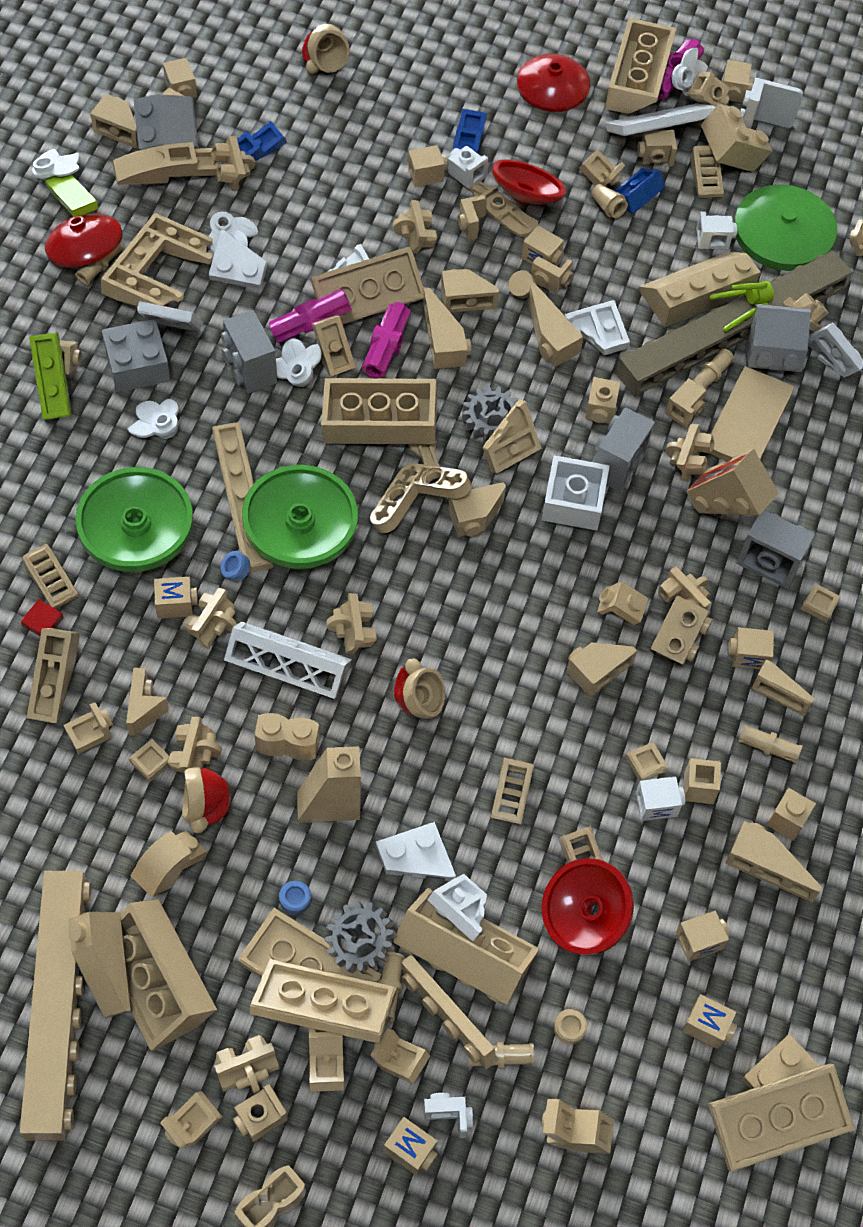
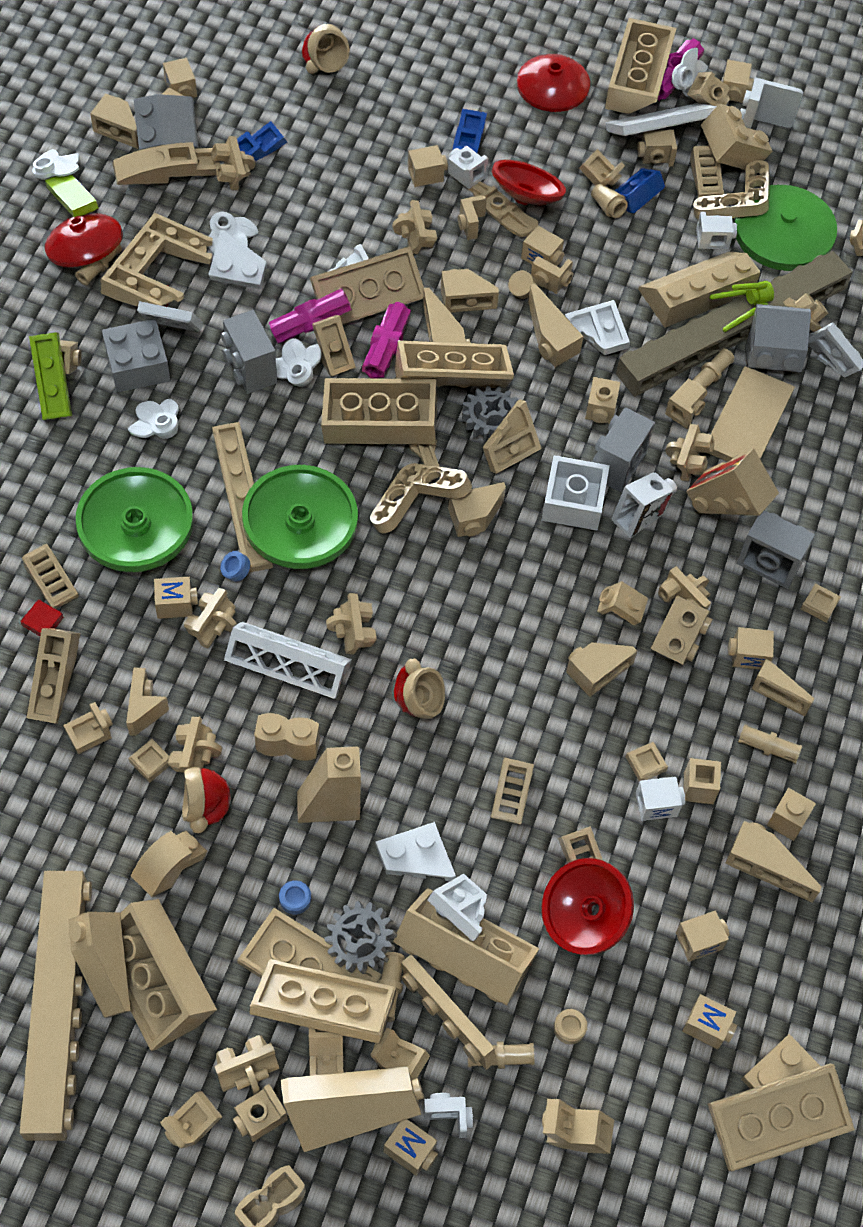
none -> tan slope [281,1067,424,1152]
none -> tan slope [395,341,514,388]
none -> white torso [611,472,677,538]
none -> tan beam [693,160,770,219]

